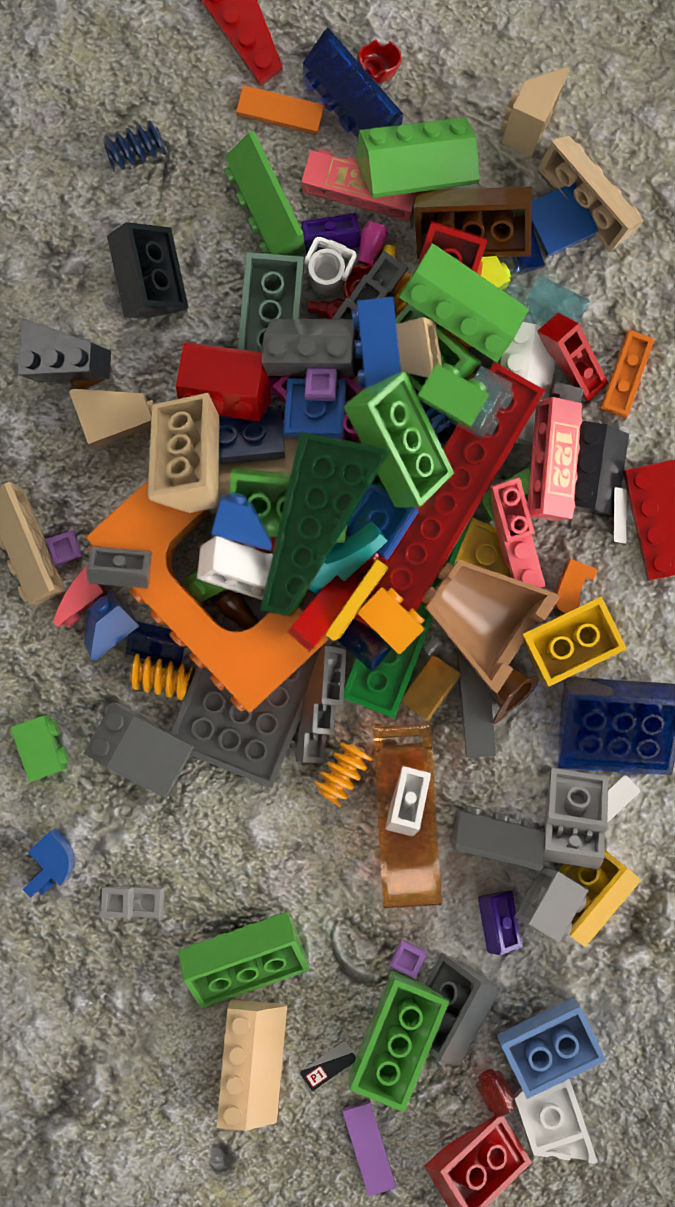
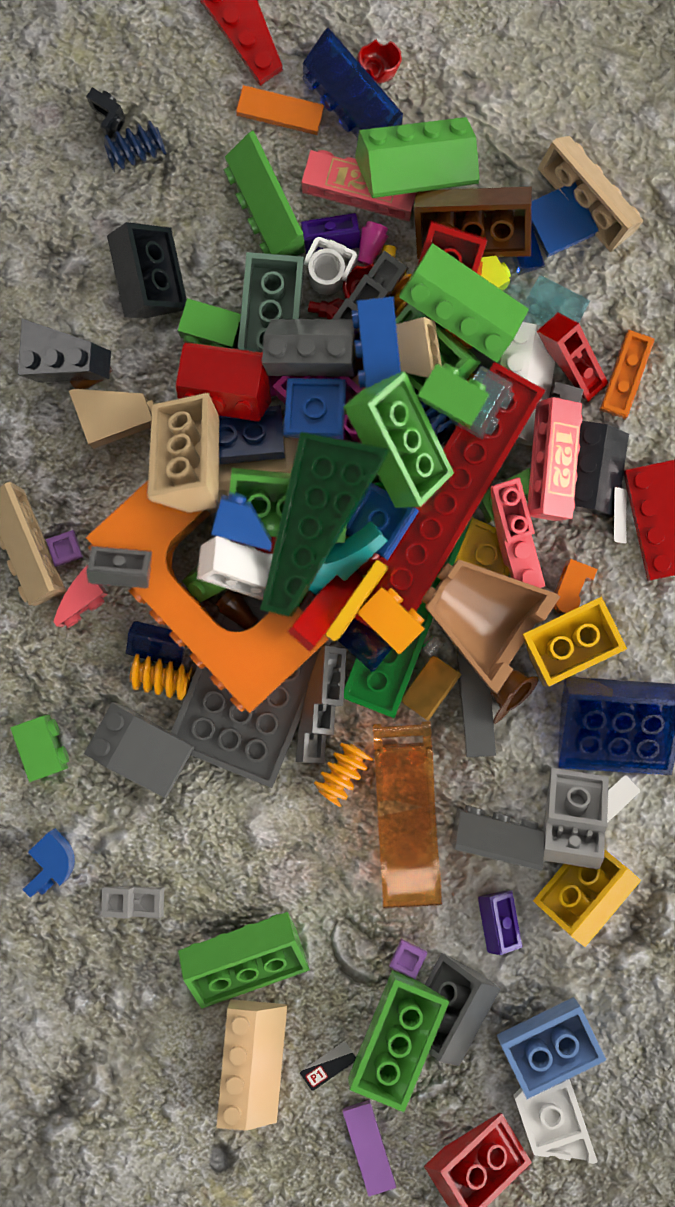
blue slope [84,591,139,661] -> none
medium lavender tile [305,368,337,401] -> none
white slope [385,766,431,837] -> none
clear red brick [476,1069,515,1117] -> none
tan slope [500,67,570,158] -> none
light grey slope [514,868,588,943] -> none
none -> black bracket [86,87,125,139]
none -> bright green brick [177,298,241,349]

